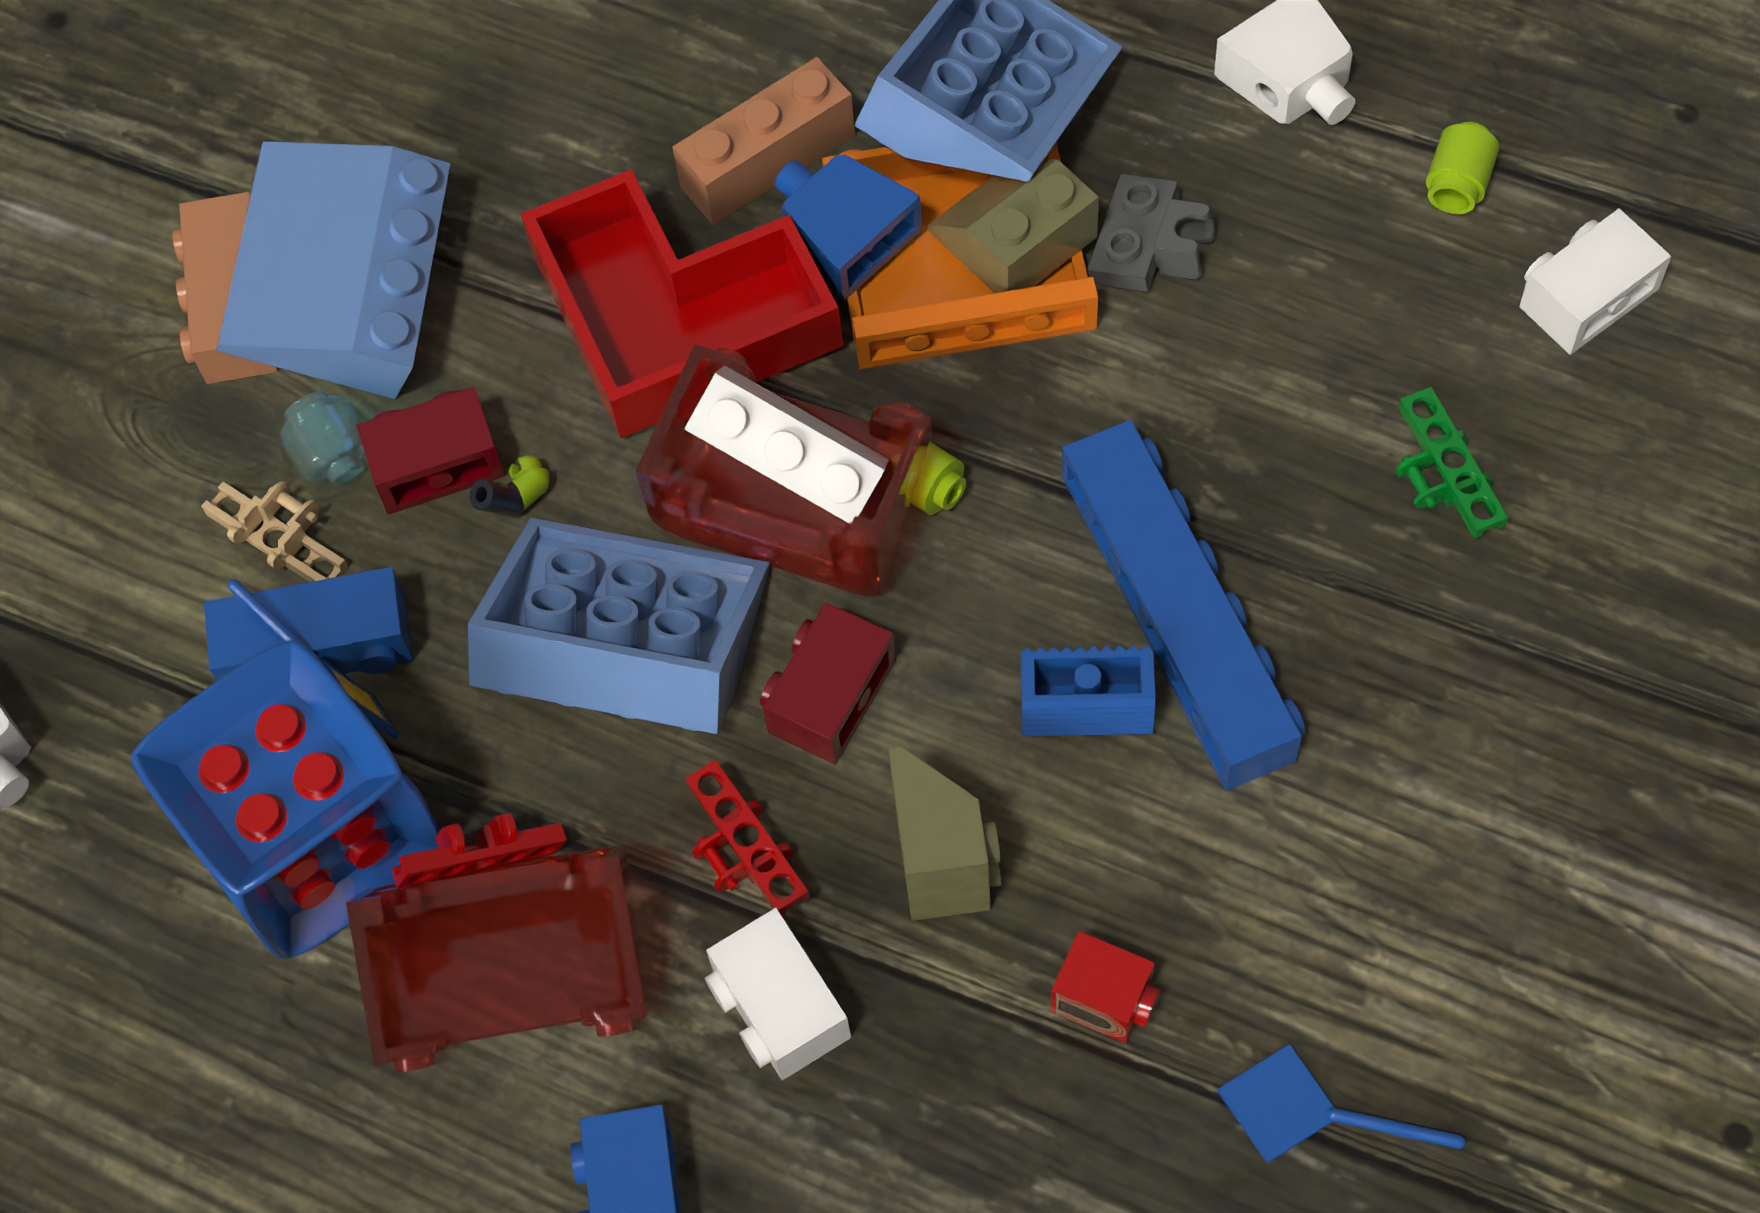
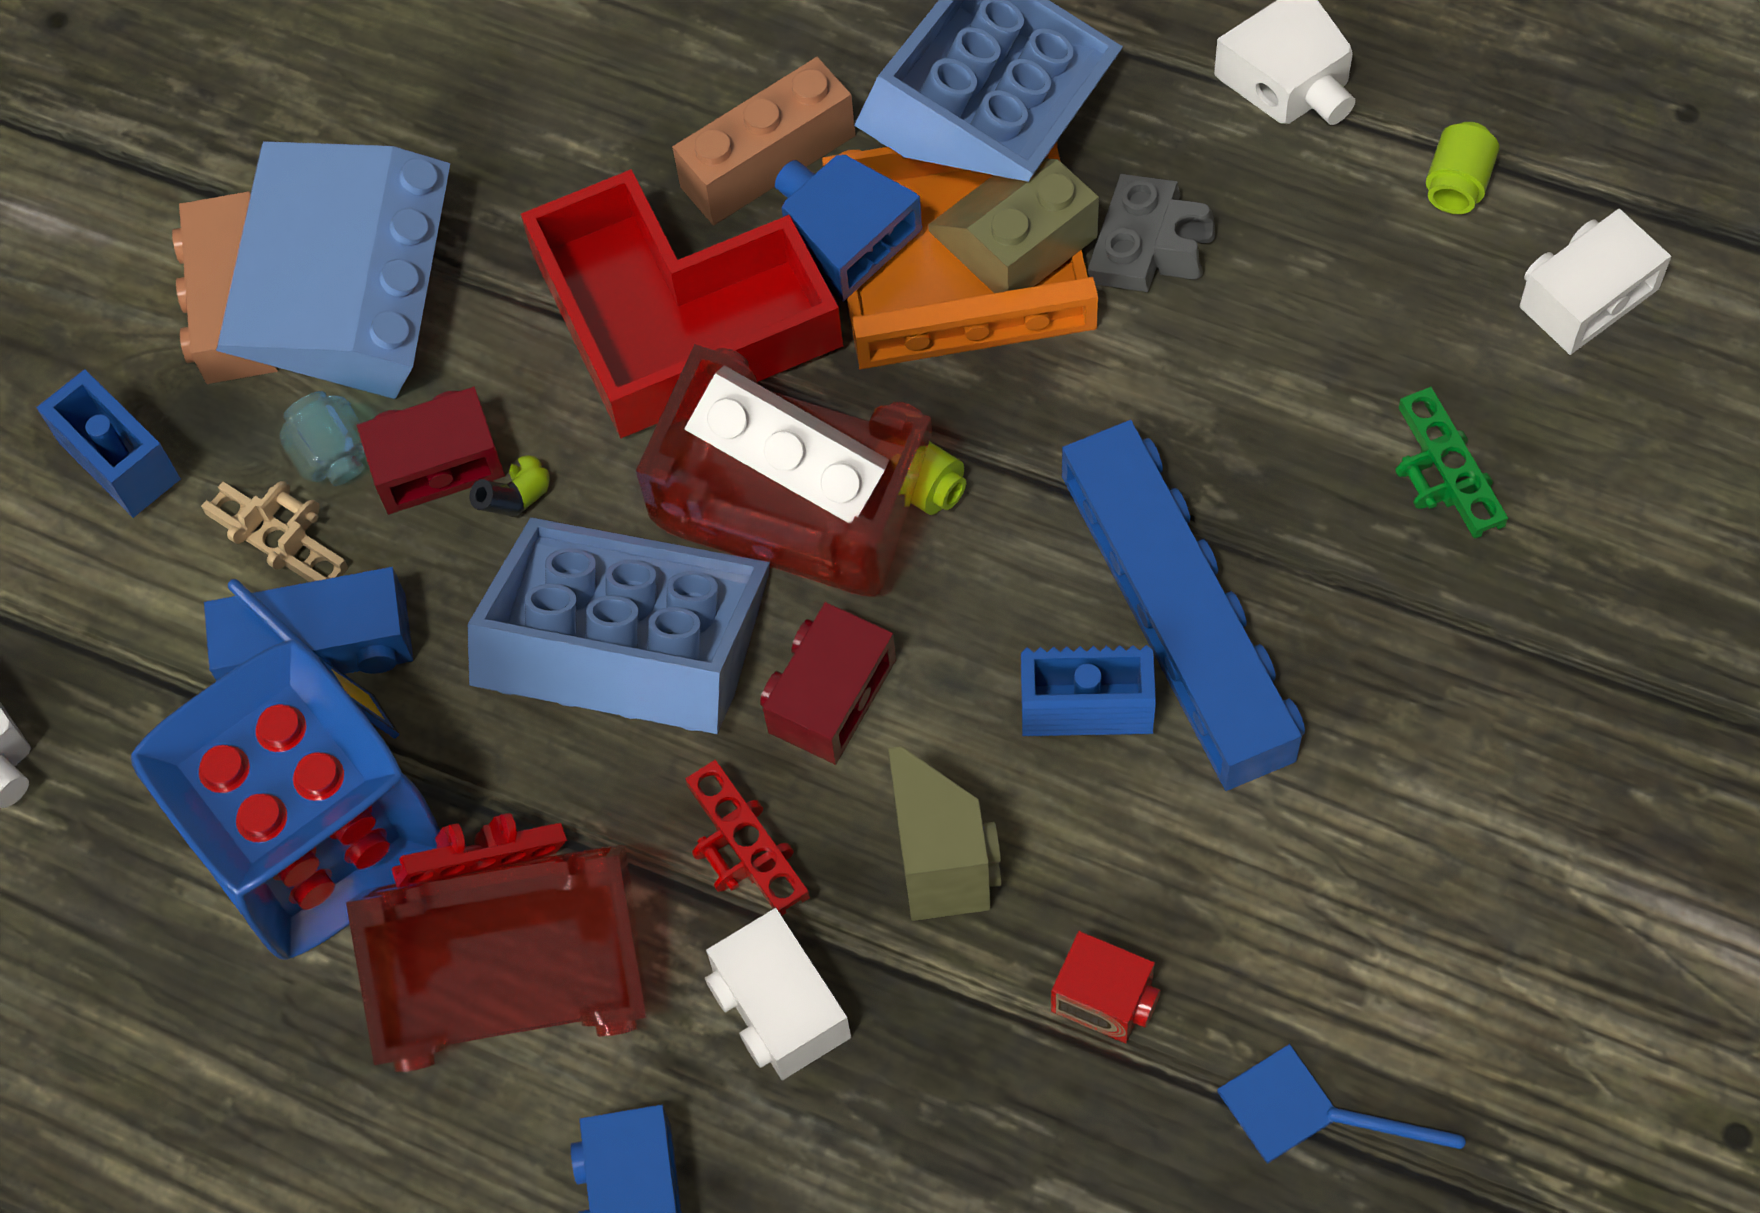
none -> blue brick [36,369,181,518]

